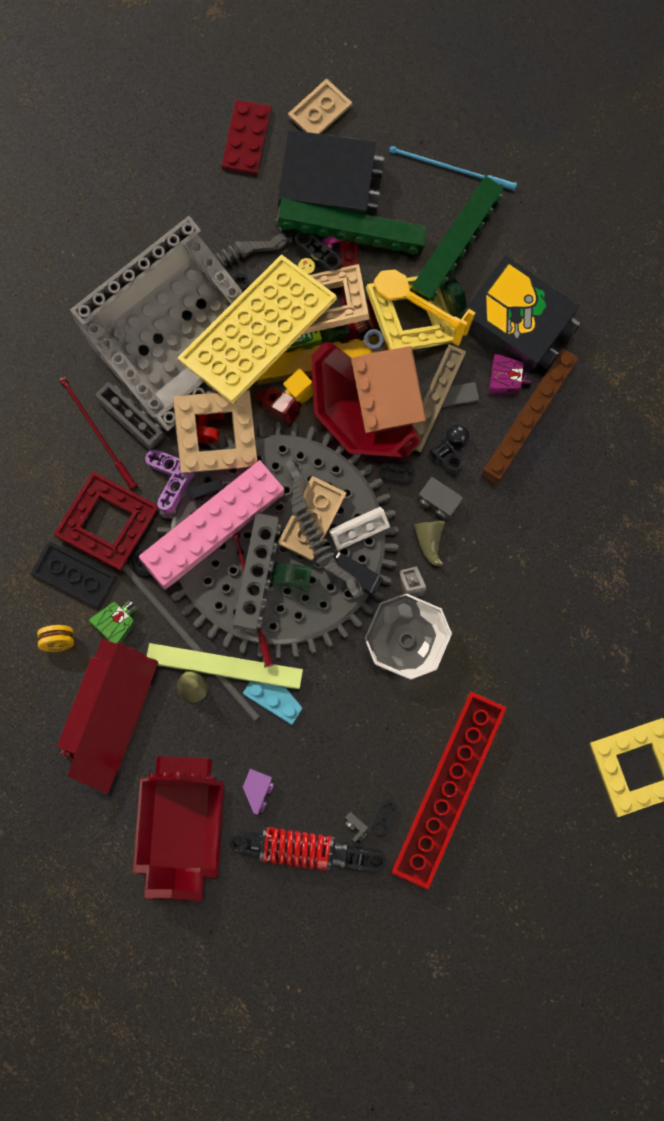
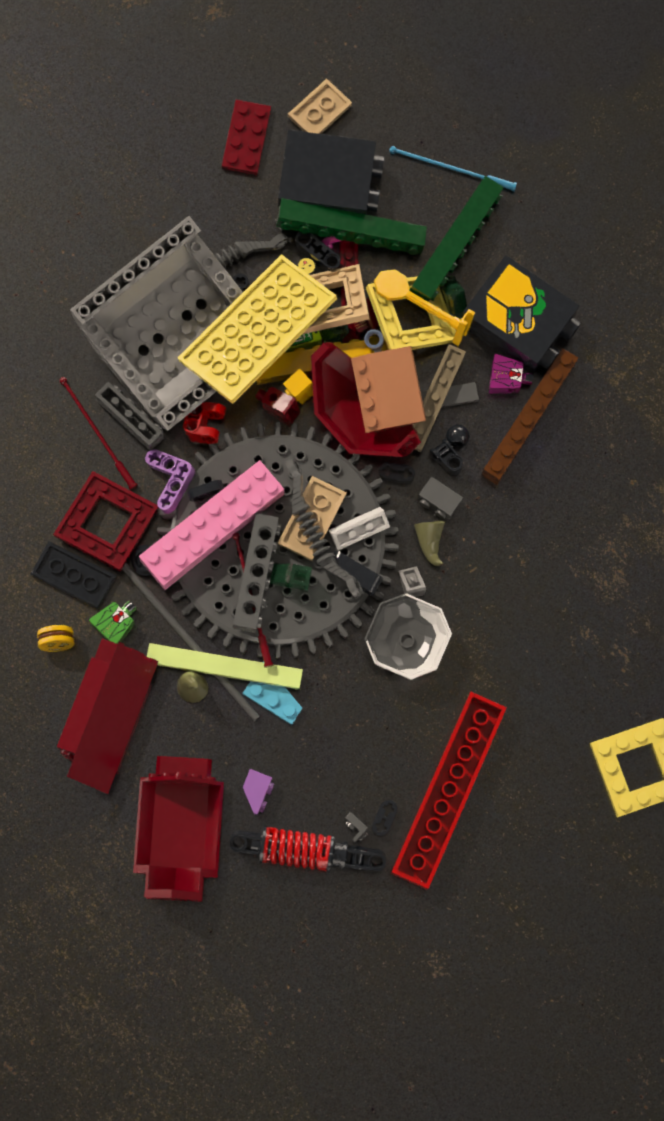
tan plate [173,390,257,473] -> none

